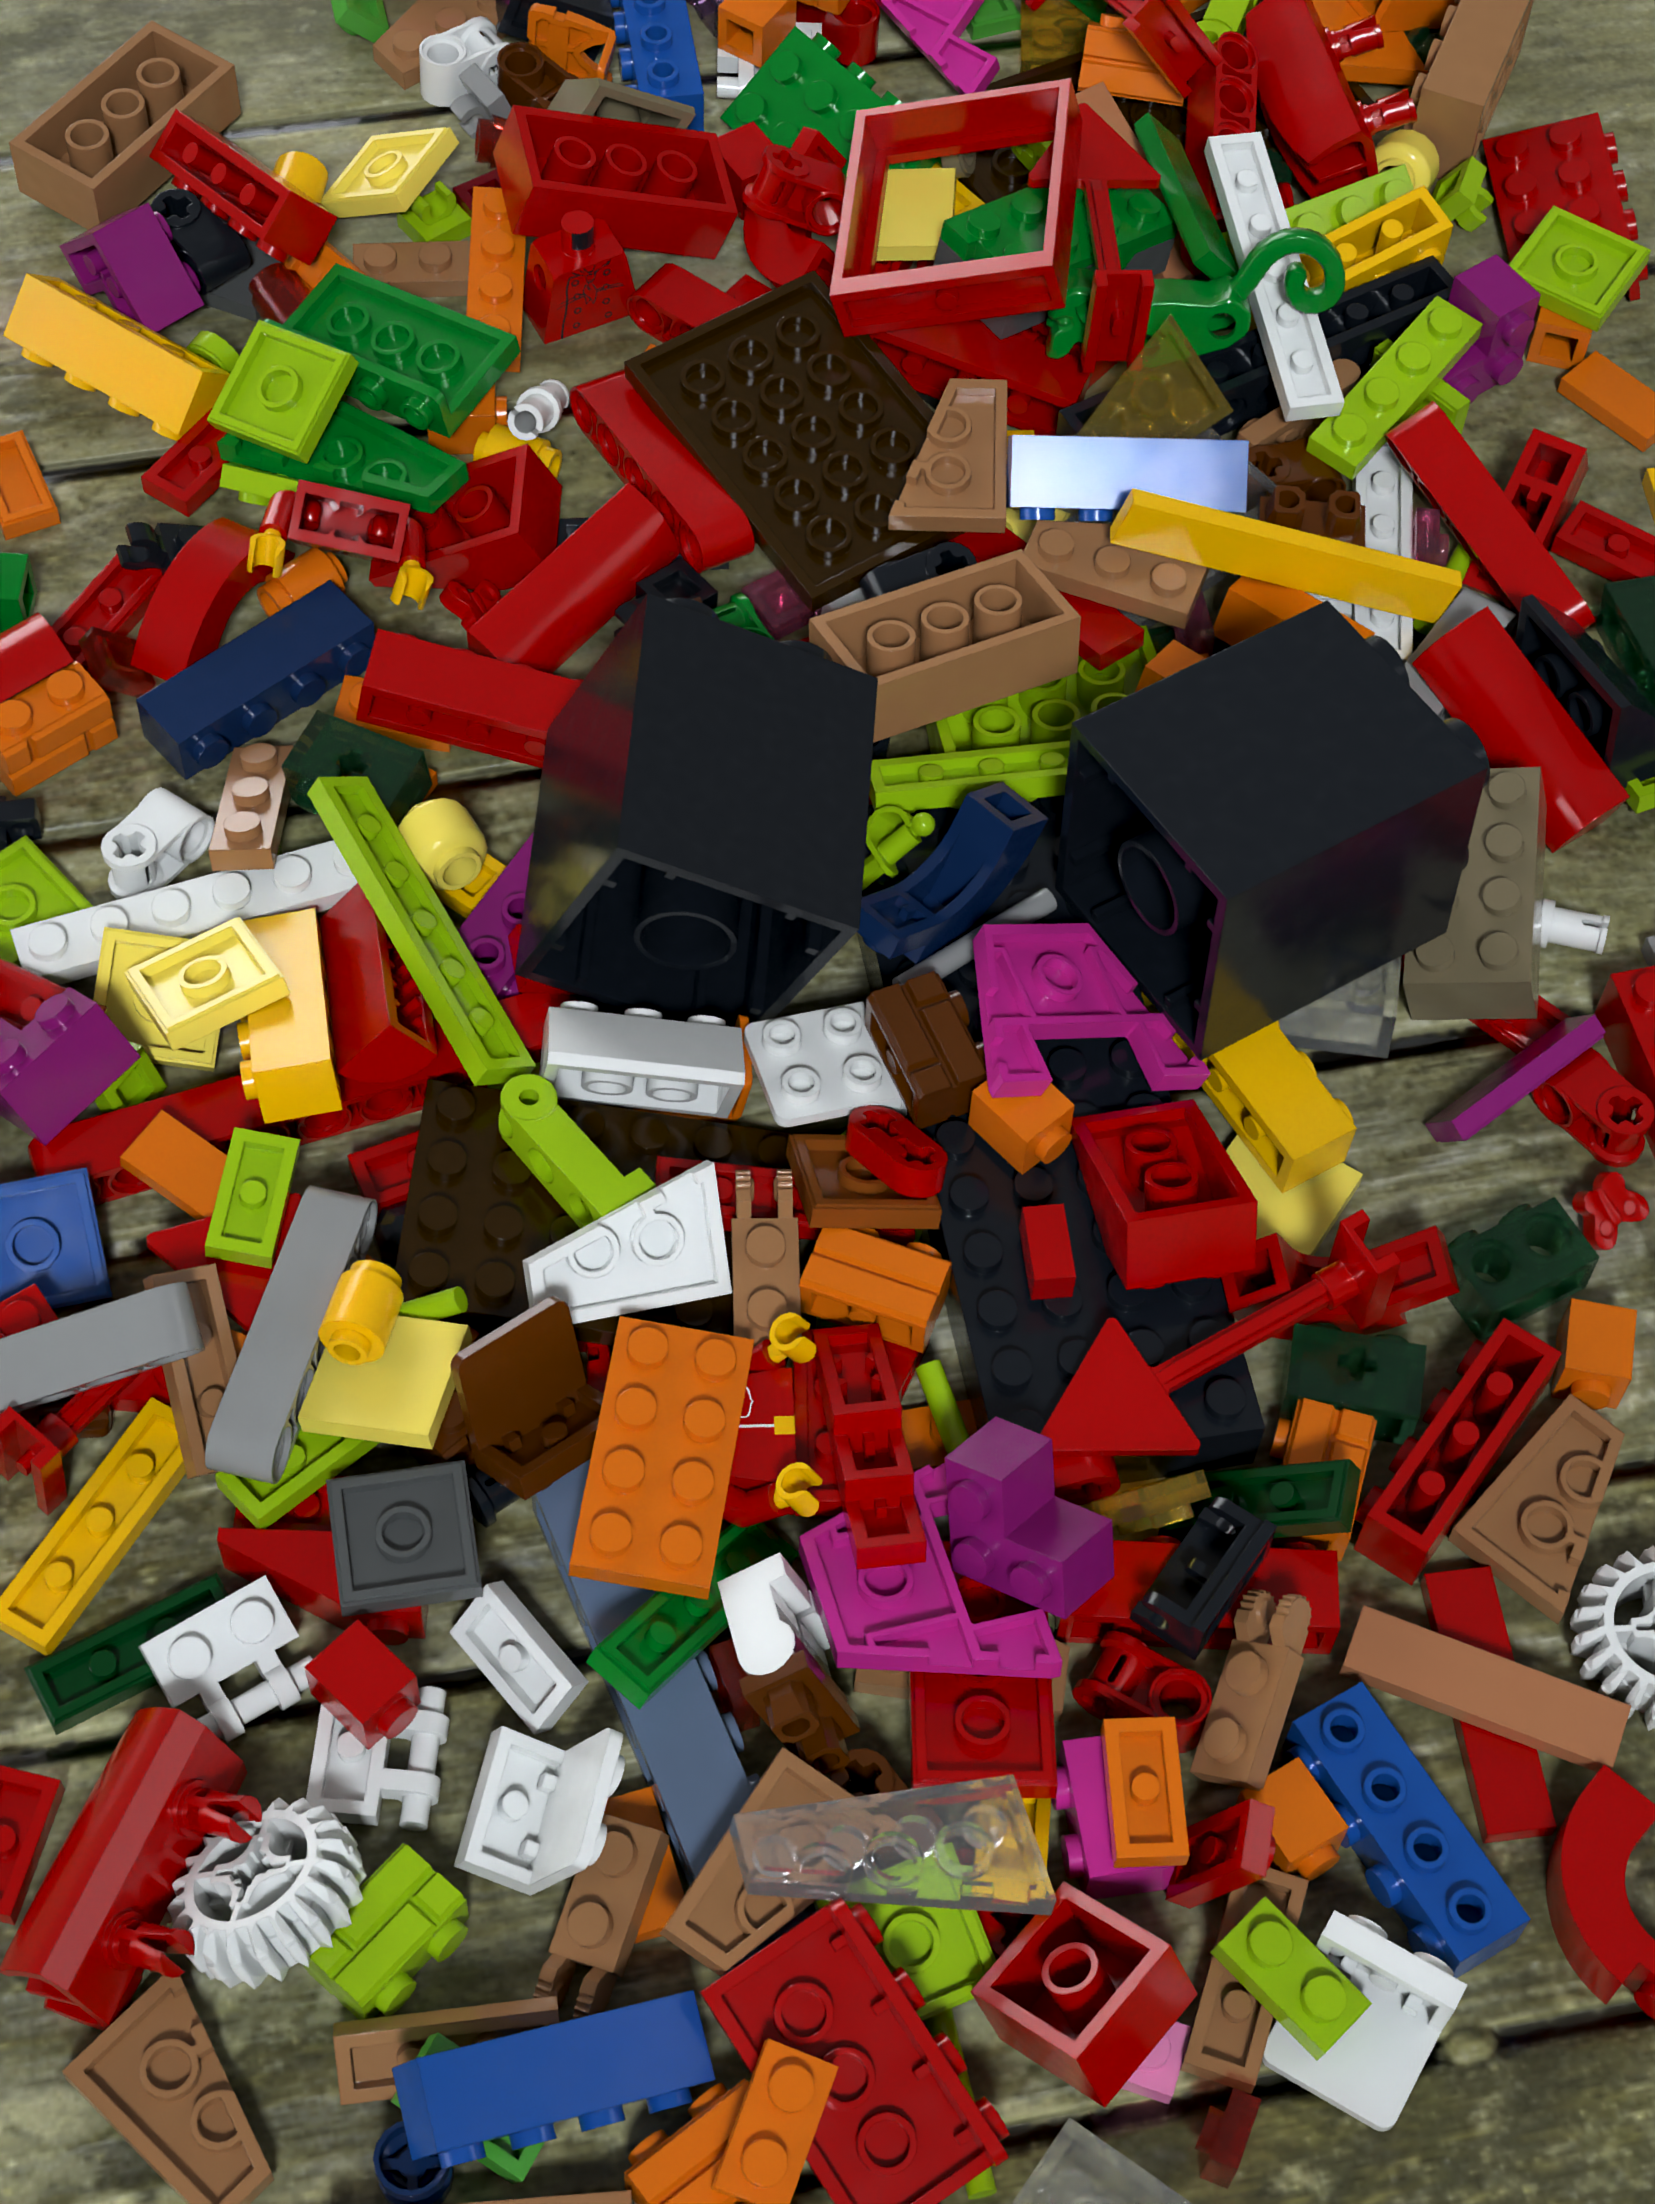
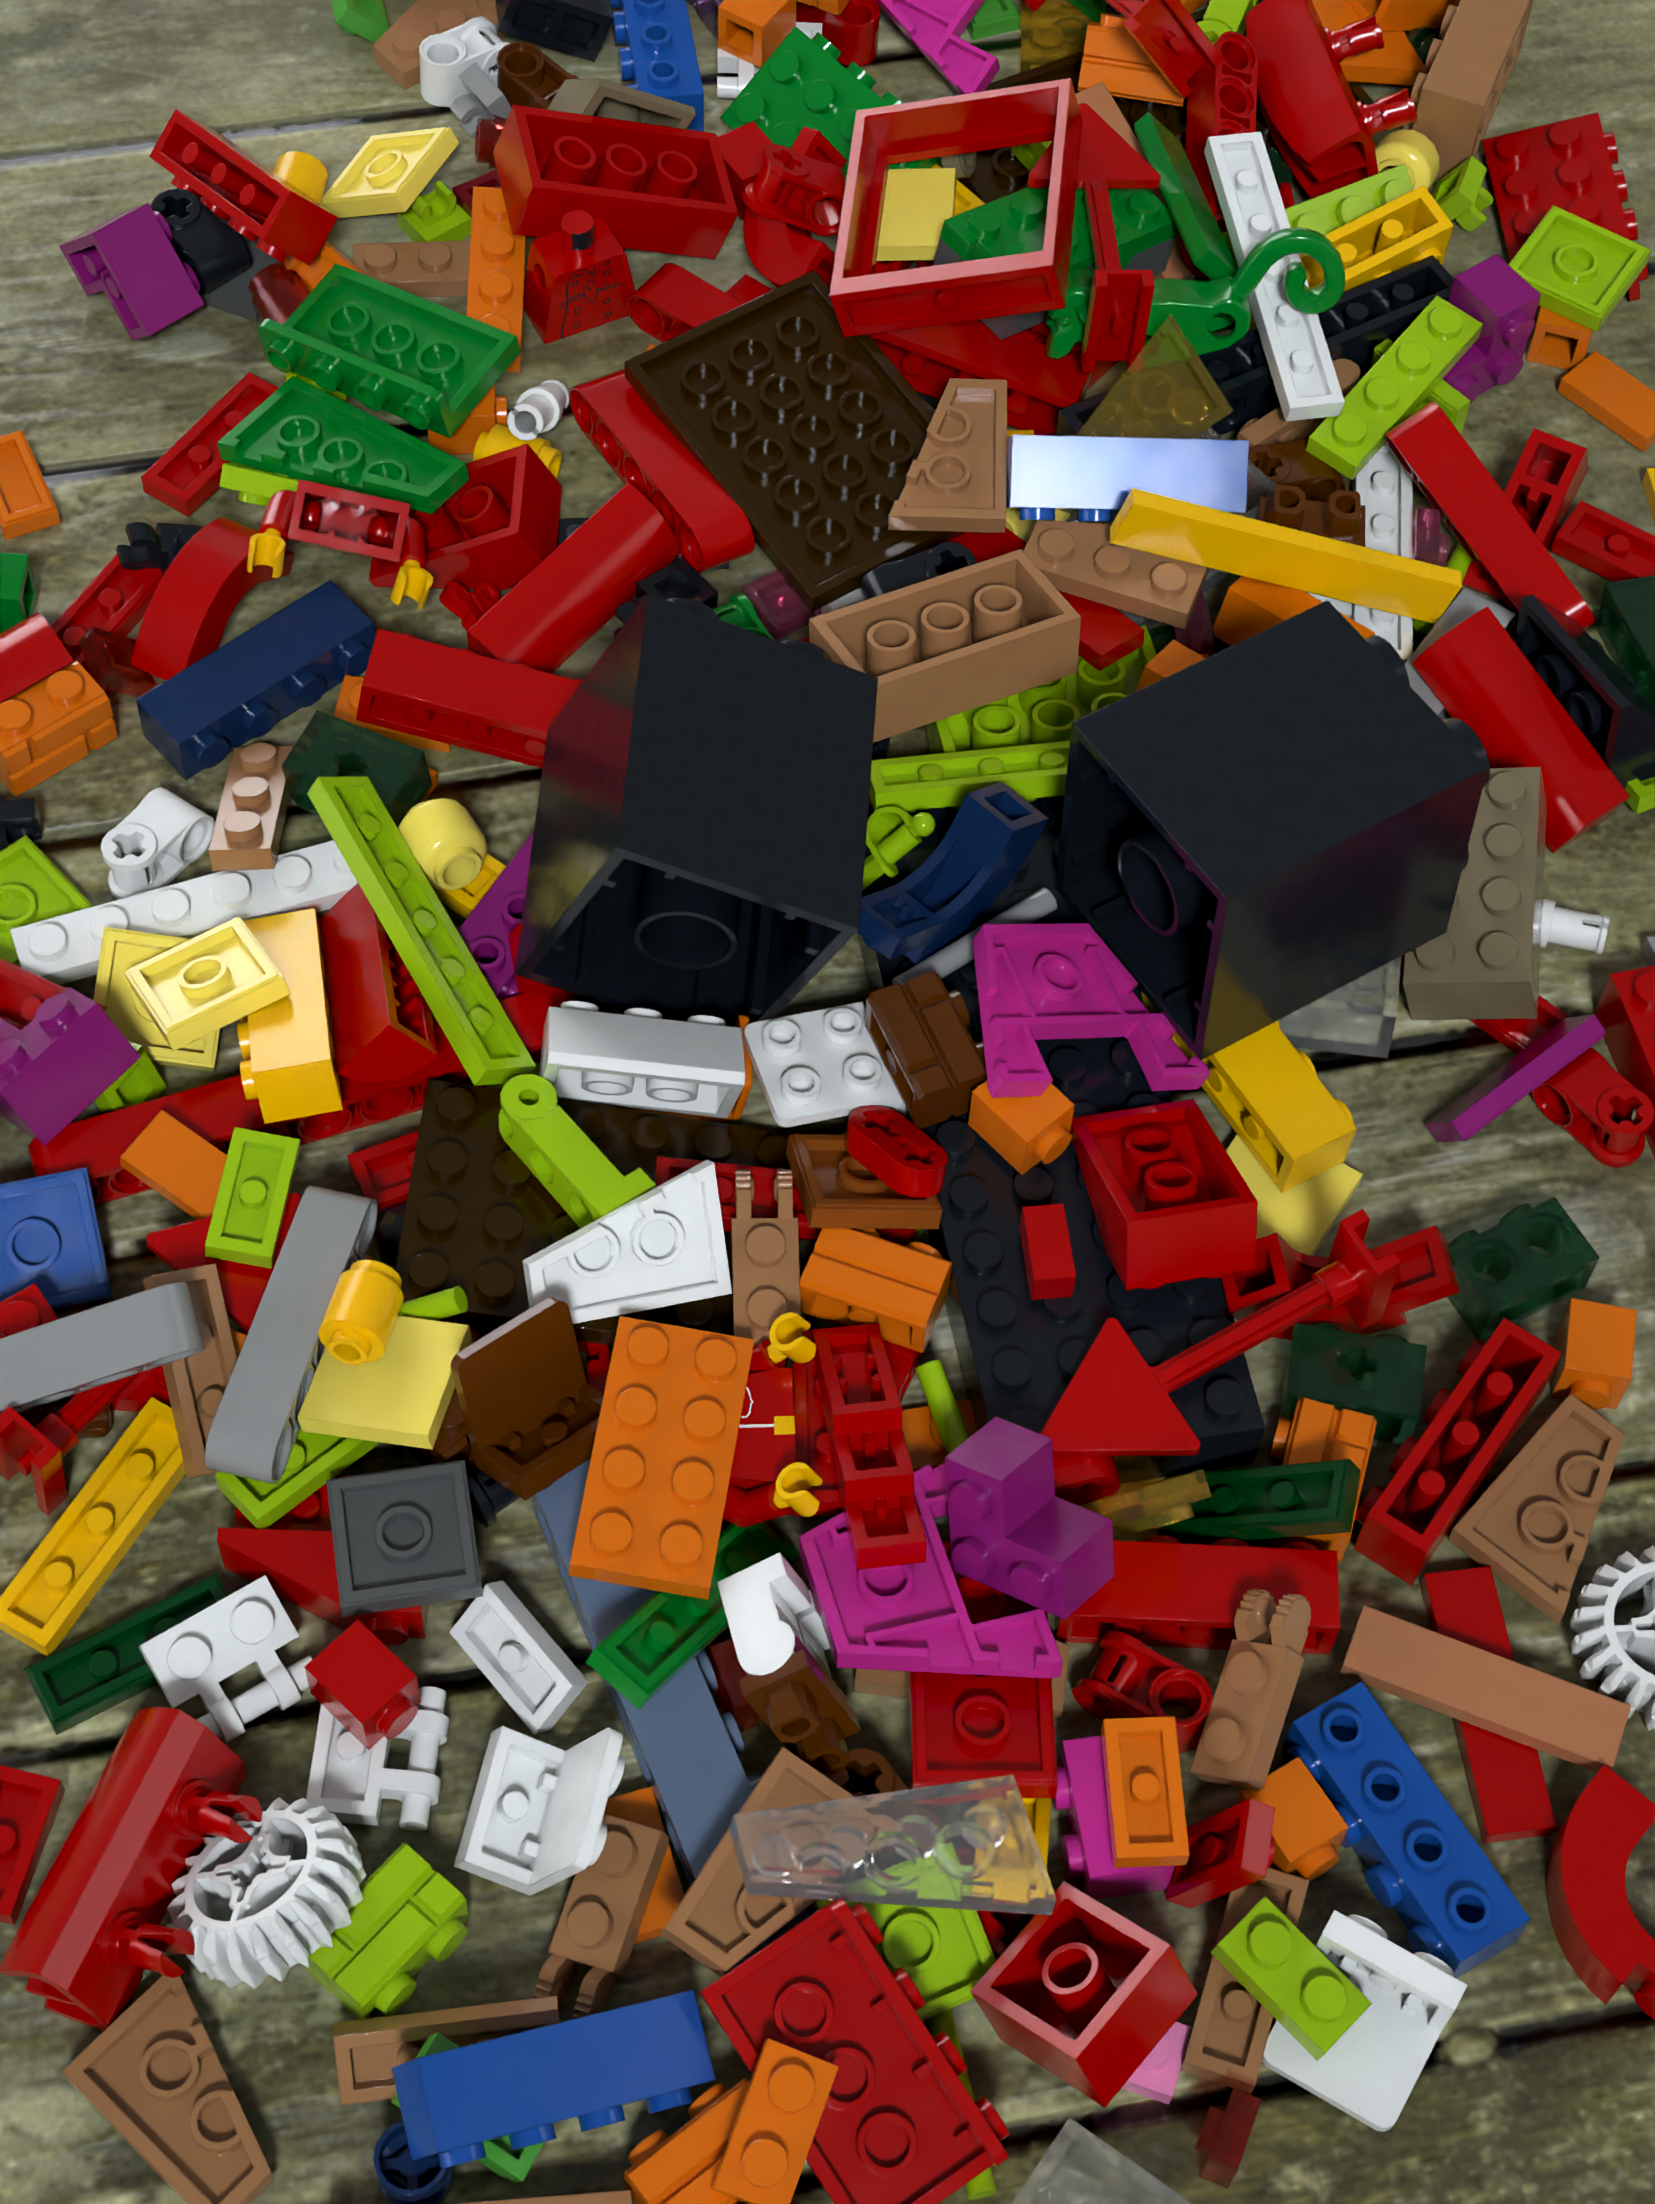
yellow brick [3,273,230,441] -> none
medium nougat brick [9,20,241,230] -> none
lime tile [186,331,239,373] -> none
lime tile [207,320,359,464] -> none
orange brick [257,547,348,617] -> none
orange piece [527,3,616,82] -> none
black hinge [1130,1496,1277,1660] -> none
red piece [1572,1171,1649,1250] -> none

